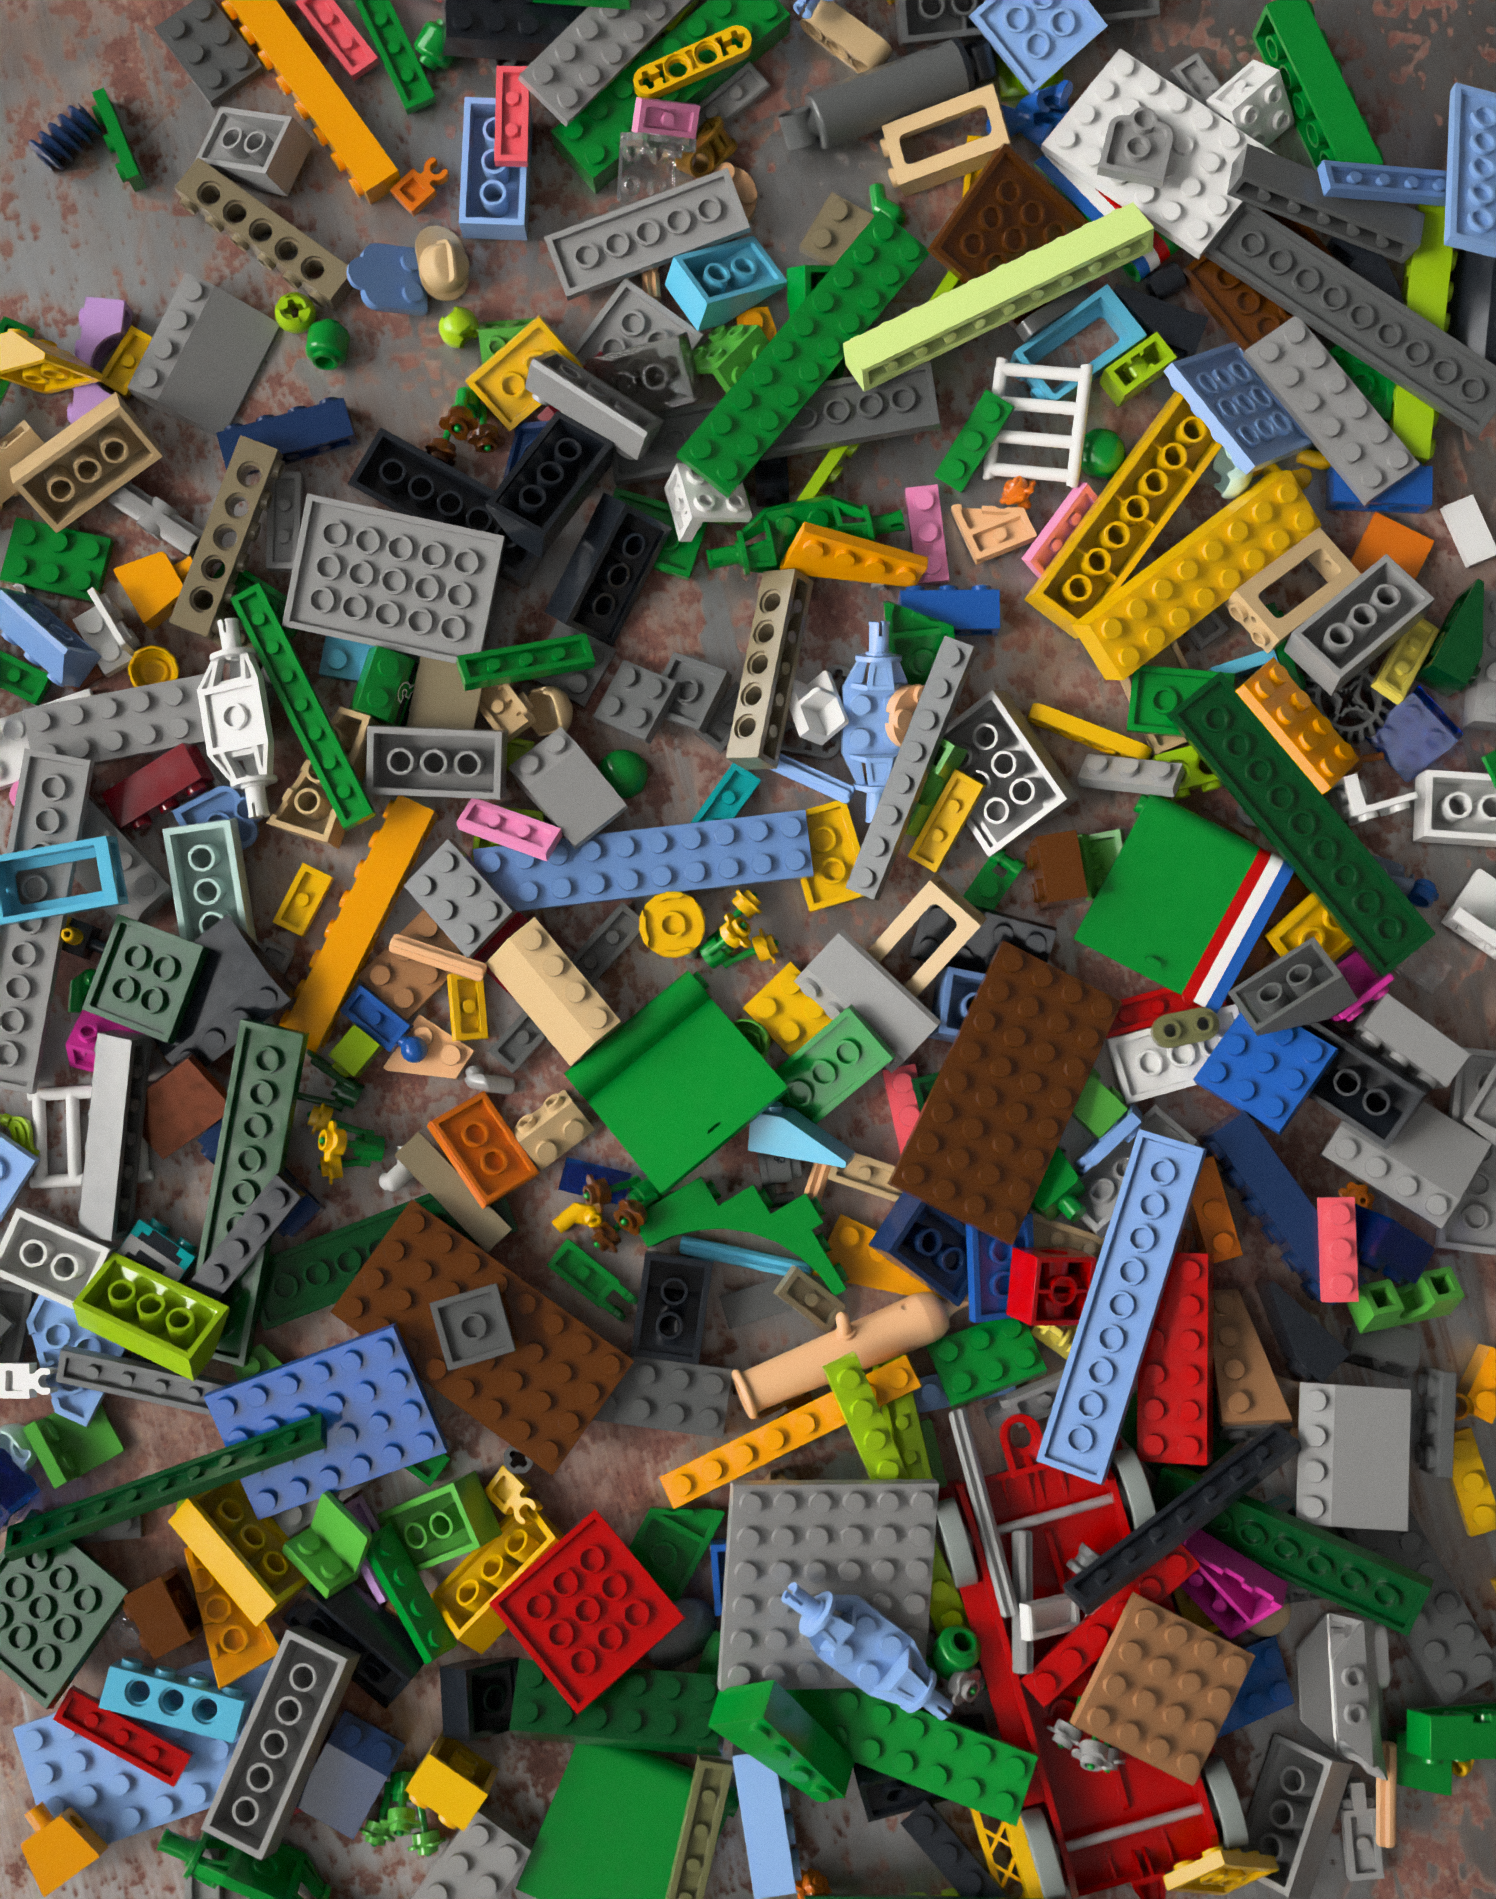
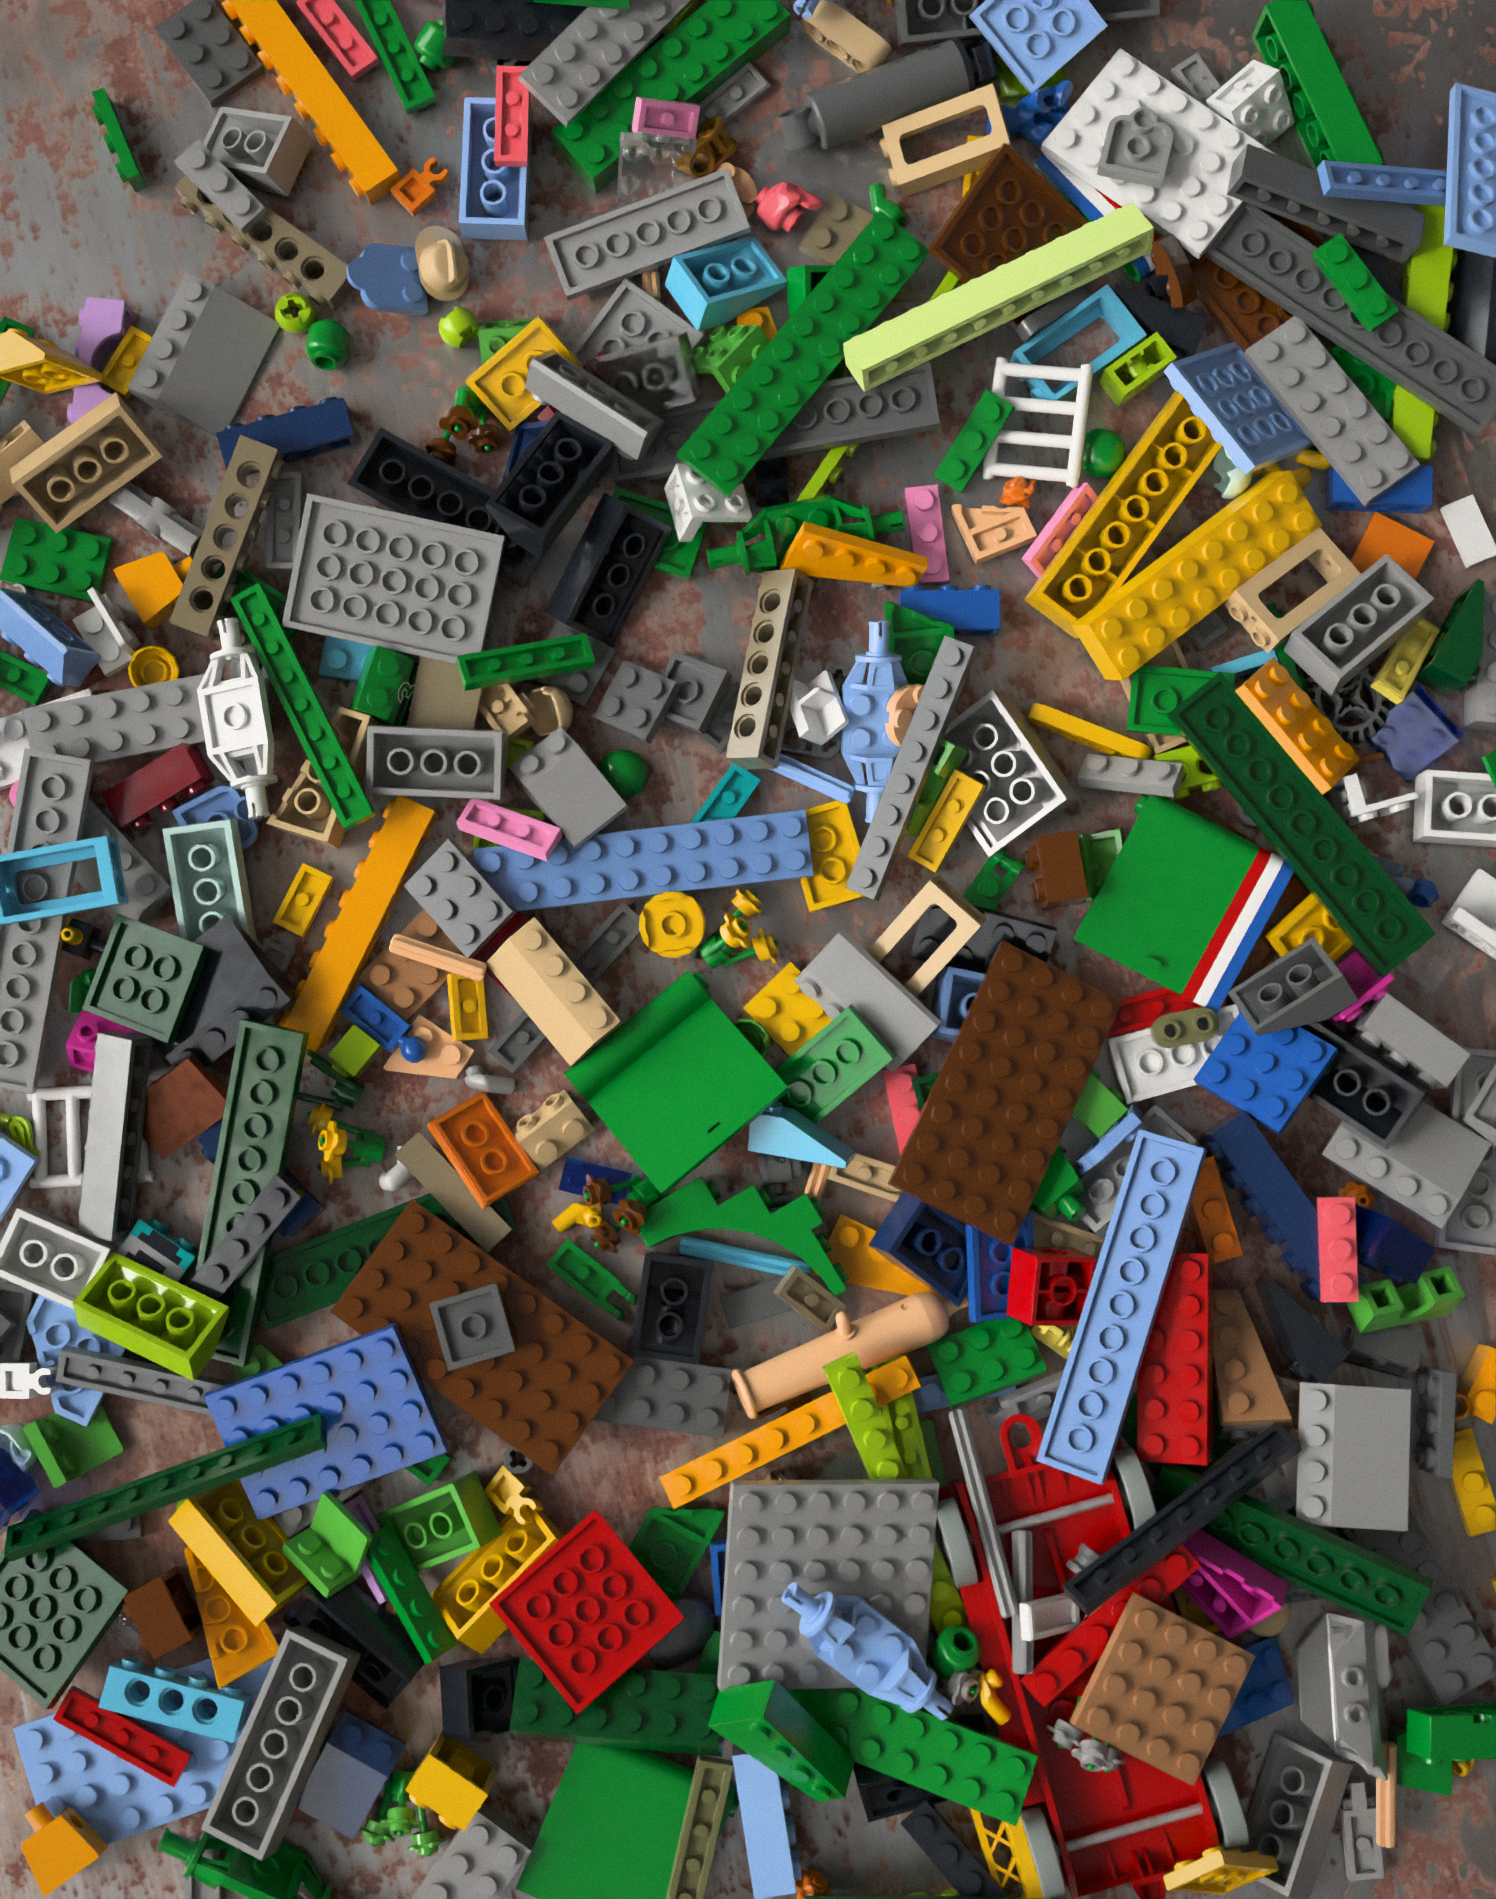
dark blue piece [28,102,103,172] -> none
yellow beam [633,25,752,99] -> none
none -> light grey plate [174,139,267,234]
none -> coral head [755,182,824,233]
none -> yellow arm [978,1669,1011,1725]
none -> reddish brown slope [1151,234,1198,308]
none -> green plate [1311,233,1399,334]

